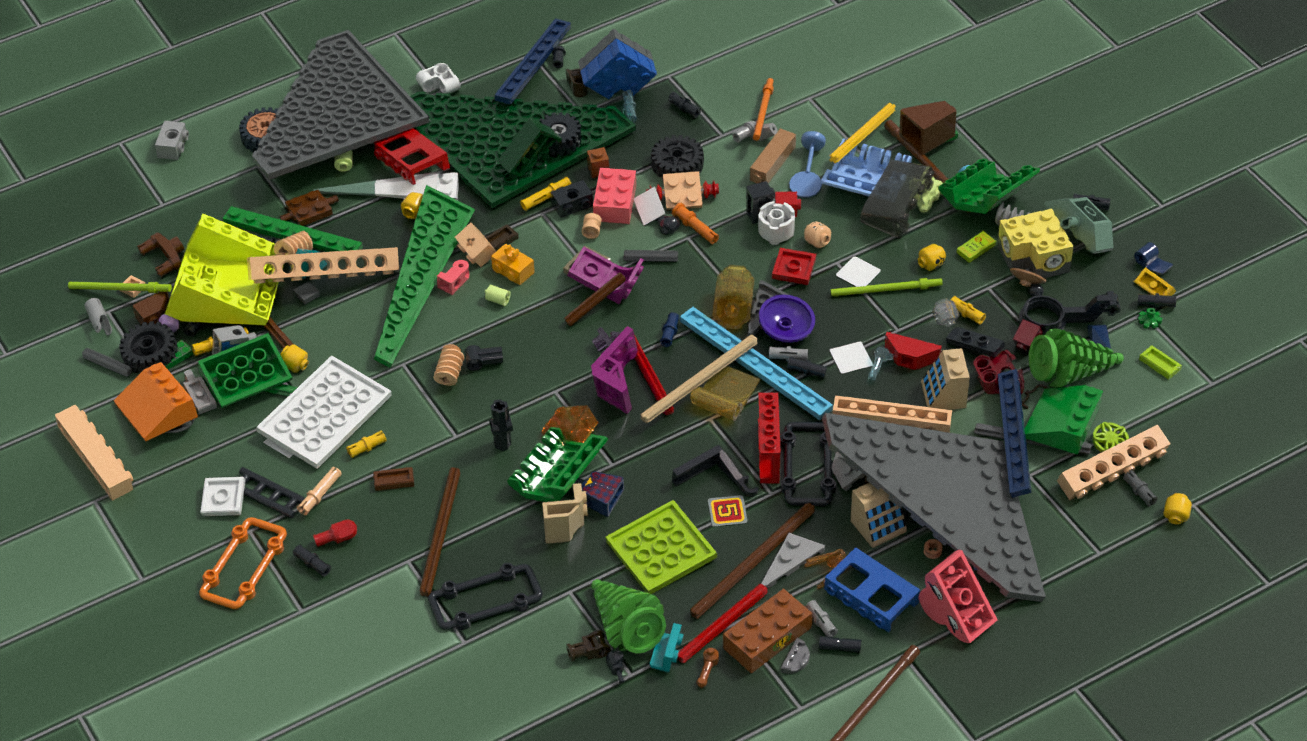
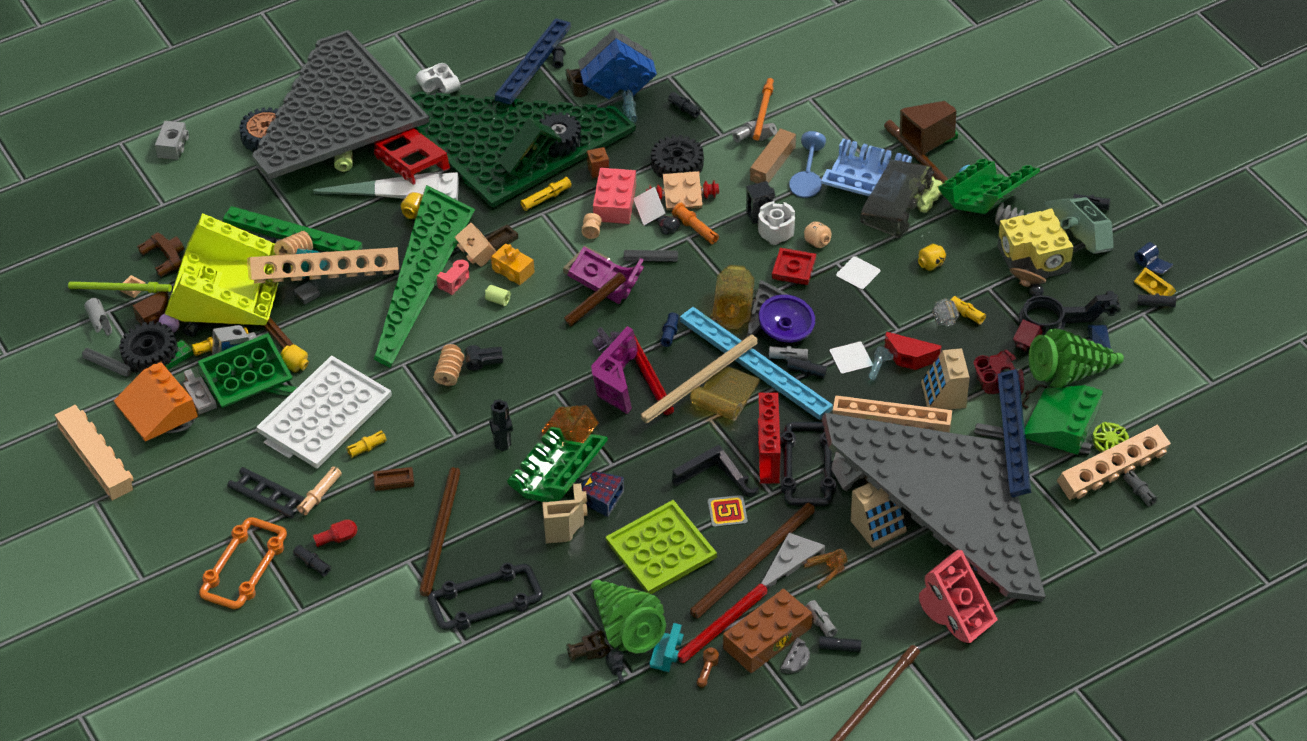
white tile [200,477,245,516] -> none
reddish brown plate [279,190,339,226] -> none
black brick [551,180,593,218] -> none
red brick [775,192,801,217] -> none
blue window [824,548,920,632] -> none
yellow axle [829,103,896,163] -> none
lime bar [830,278,943,297] -> none
nougat bush [924,539,942,559] -> none
black plate [946,327,1005,357] -> none
lime tile [957,231,996,263] -> none
green plant [1138,308,1163,329] -> none
lime tile [1139,345,1182,380] -> none
yellow head [1163,493,1192,525] -> none

